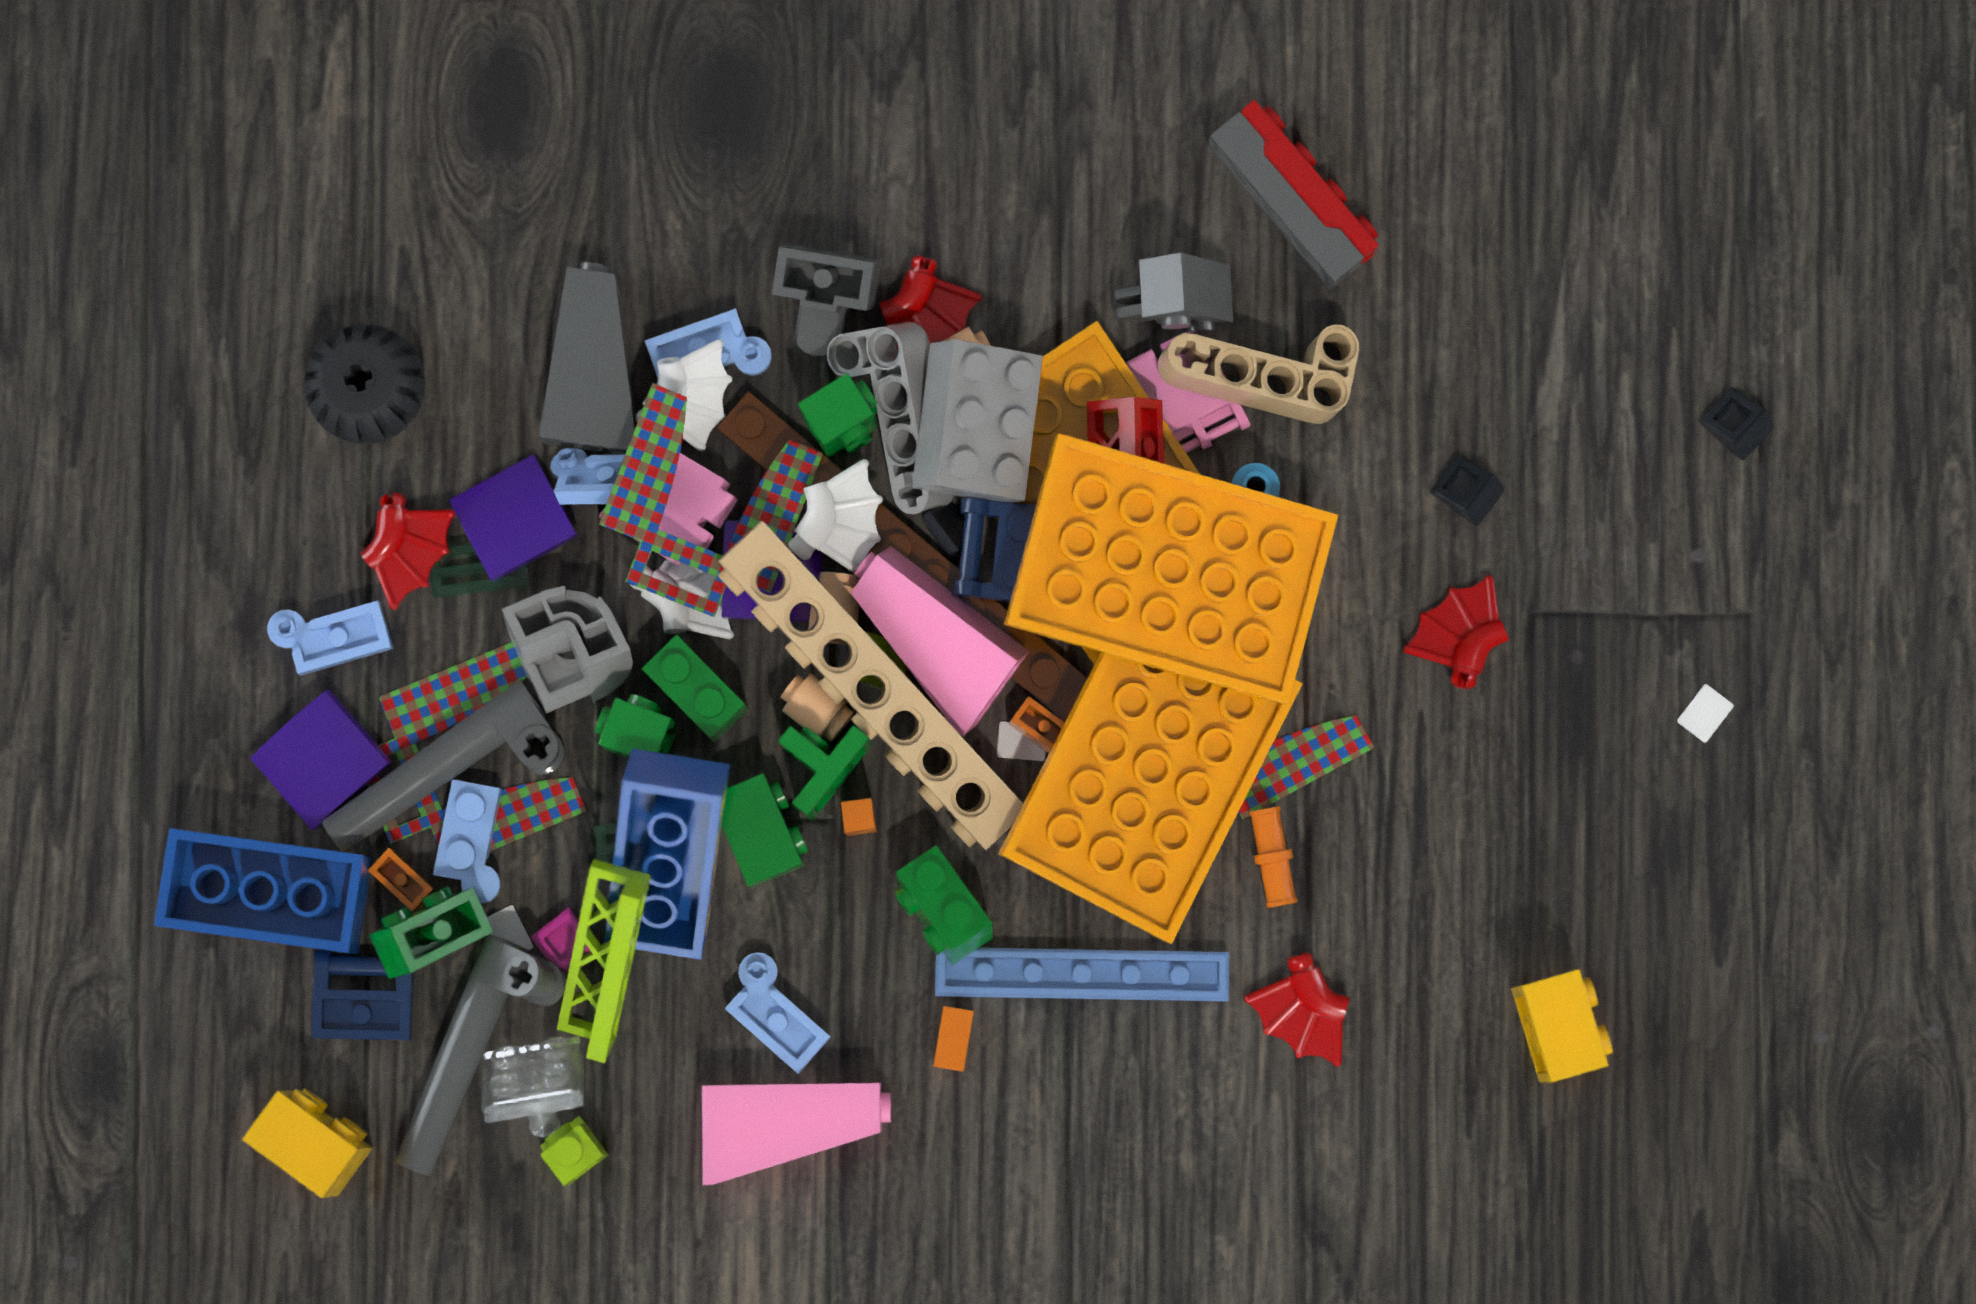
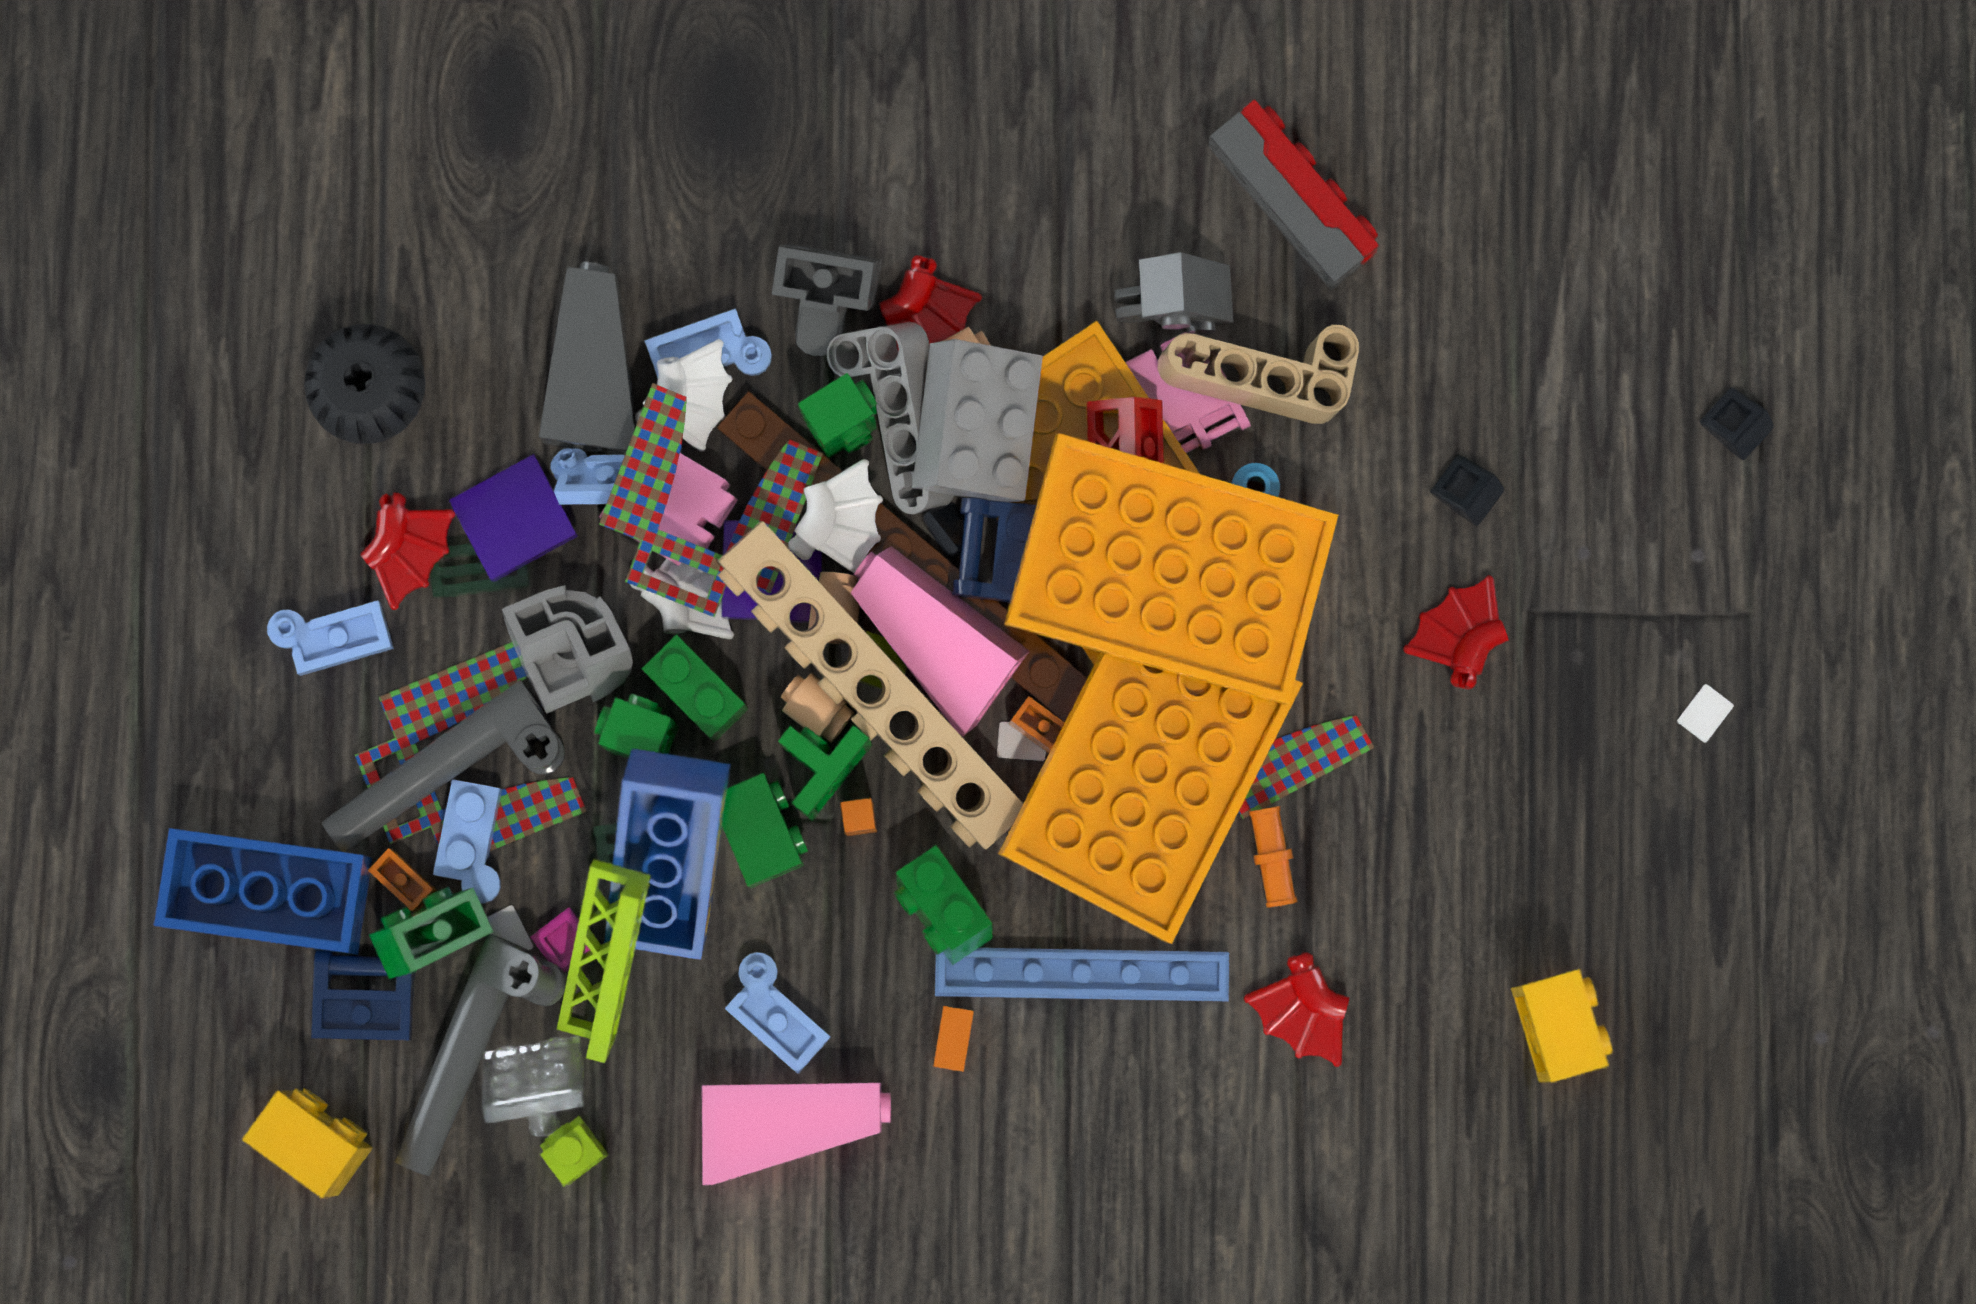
dark purple slope [250,690,392,831] -> none

